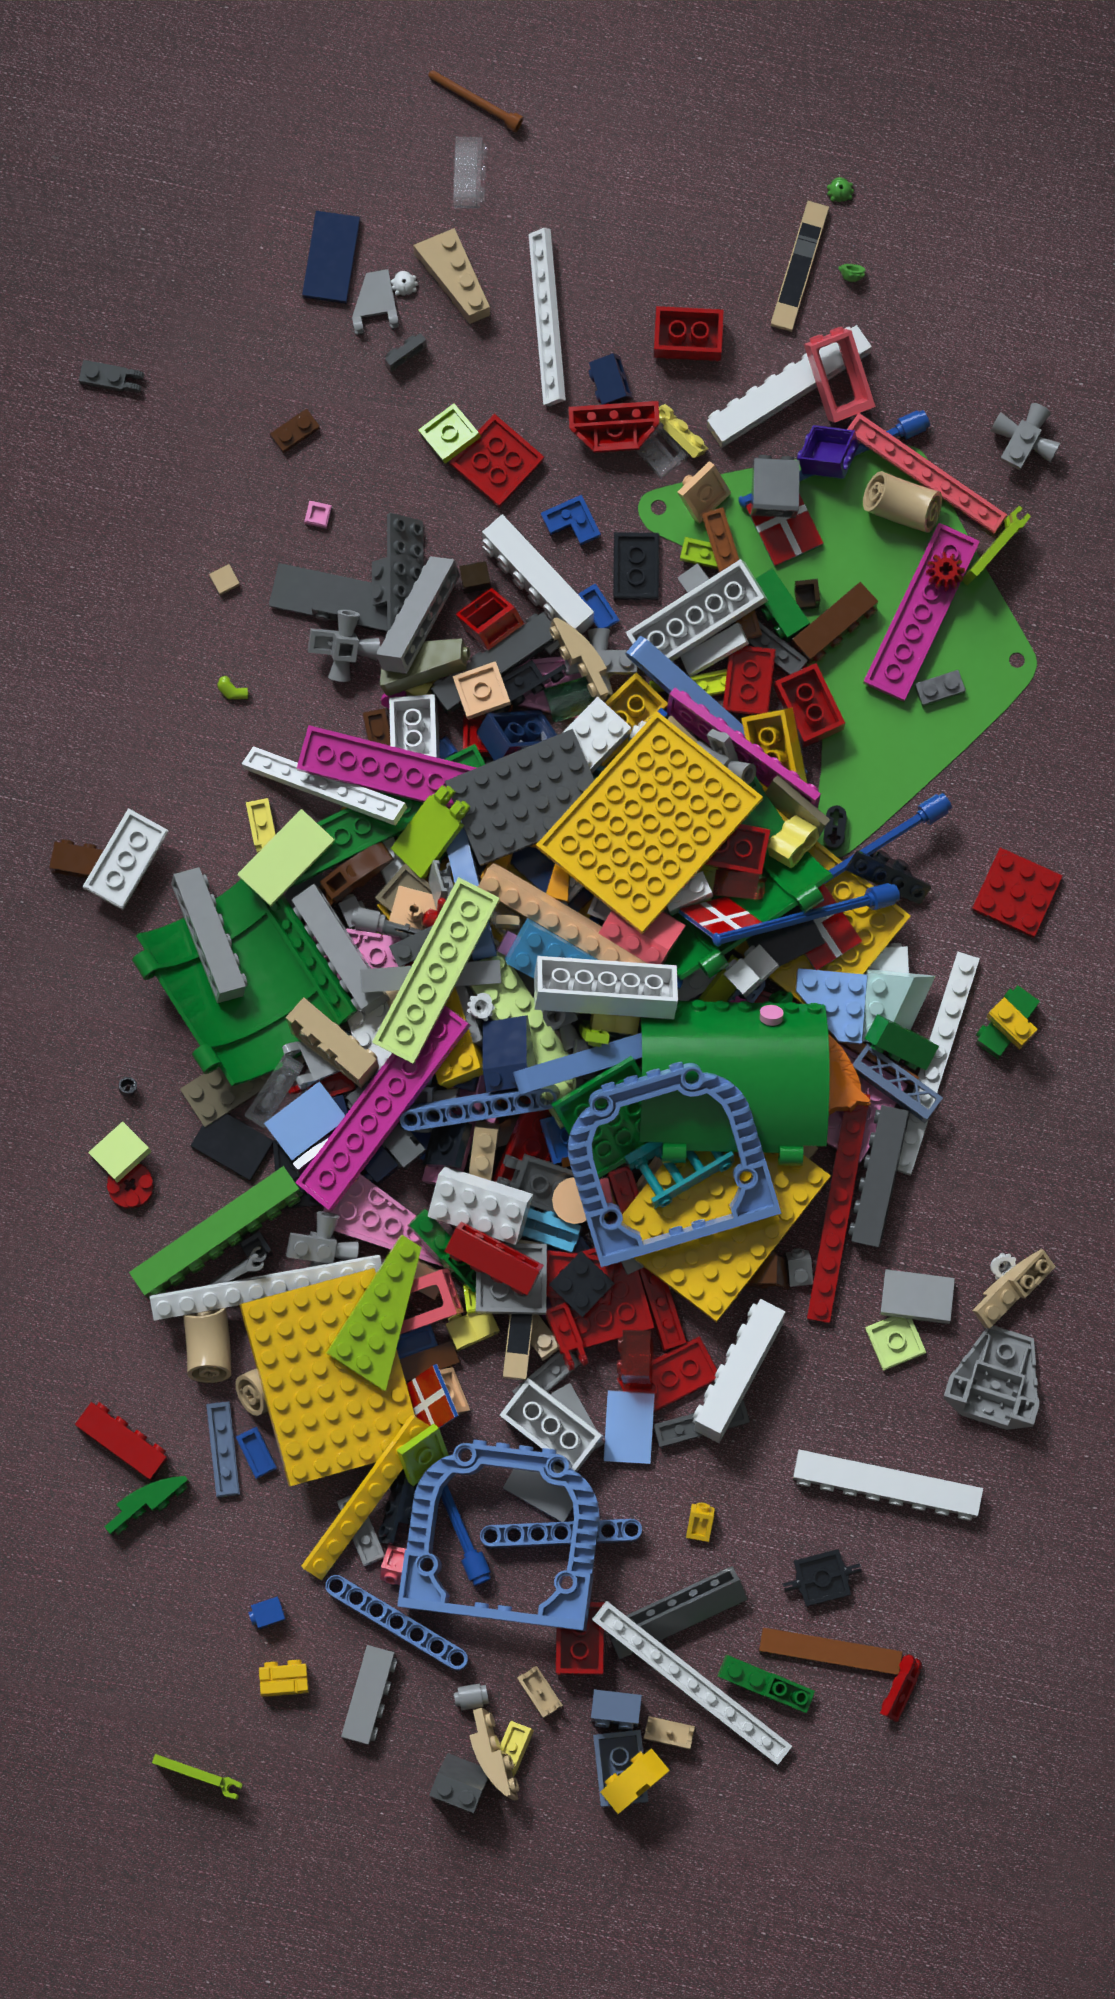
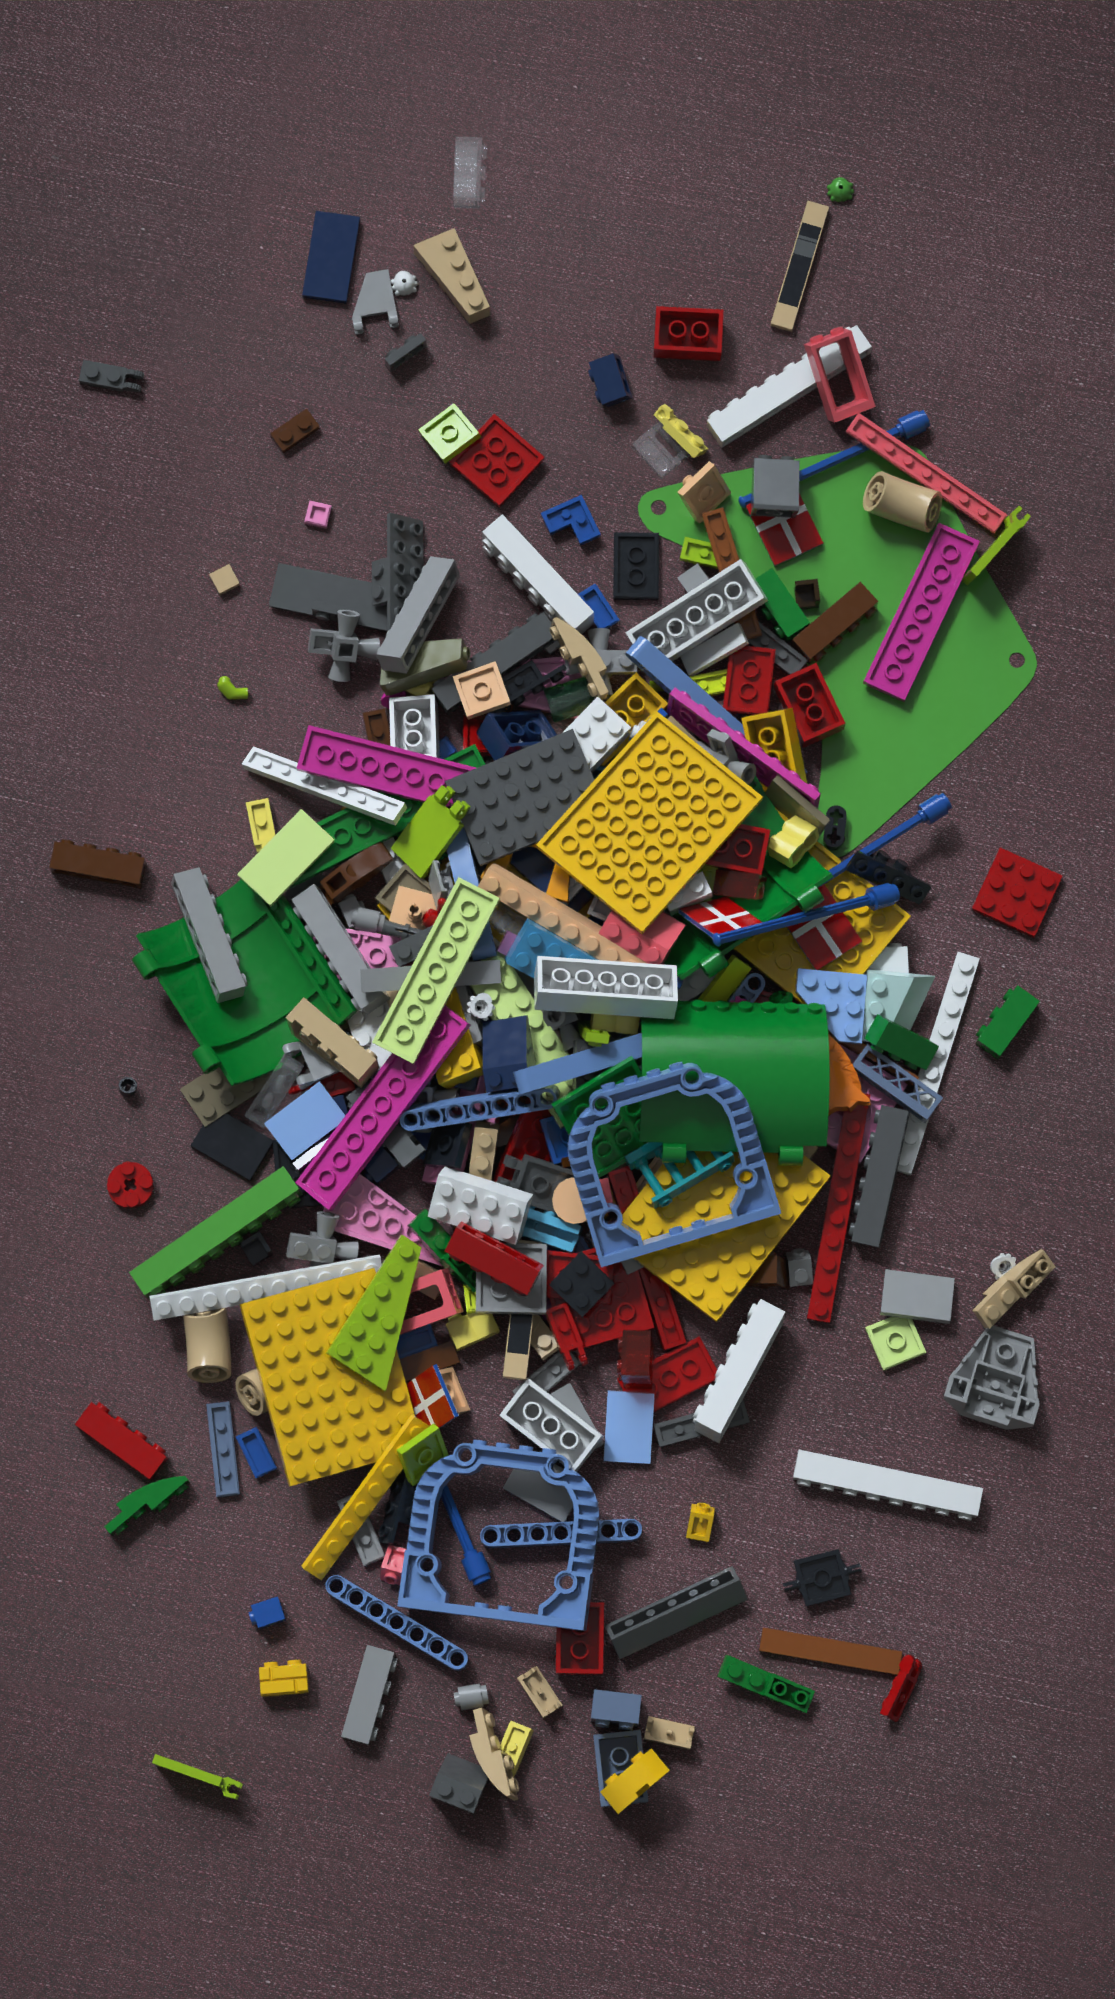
white tile [83,808,169,910] -> none
yellowish green tile [88,1122,152,1183] -> none
light grey flag [209,1245,267,1285] -> none
dark orange piece [428,71,524,133] -> none
red window [456,588,524,650] -> none
dark brown panel [459,561,491,594] -> none
tan tile [495,915,520,929] -> none
white plate [529,228,566,406] -> none
red wedge [569,401,660,453] -> none
white plate [592,1601,792,1765] -> none
white brick [724,944,780,998] -> none
black tile [746,905,825,967] -> none
bright pink tile [760,1005,783,1026] -> none
dark purple piece [797,425,859,479] -> none
bright green animal [838,264,866,282] -> none
flat silver plate [915,670,966,707] -> none
red gear [926,552,965,591] -> none
yellow brick [986,997,1038,1050] -> none
light grey brick [990,403,1061,470] -> none

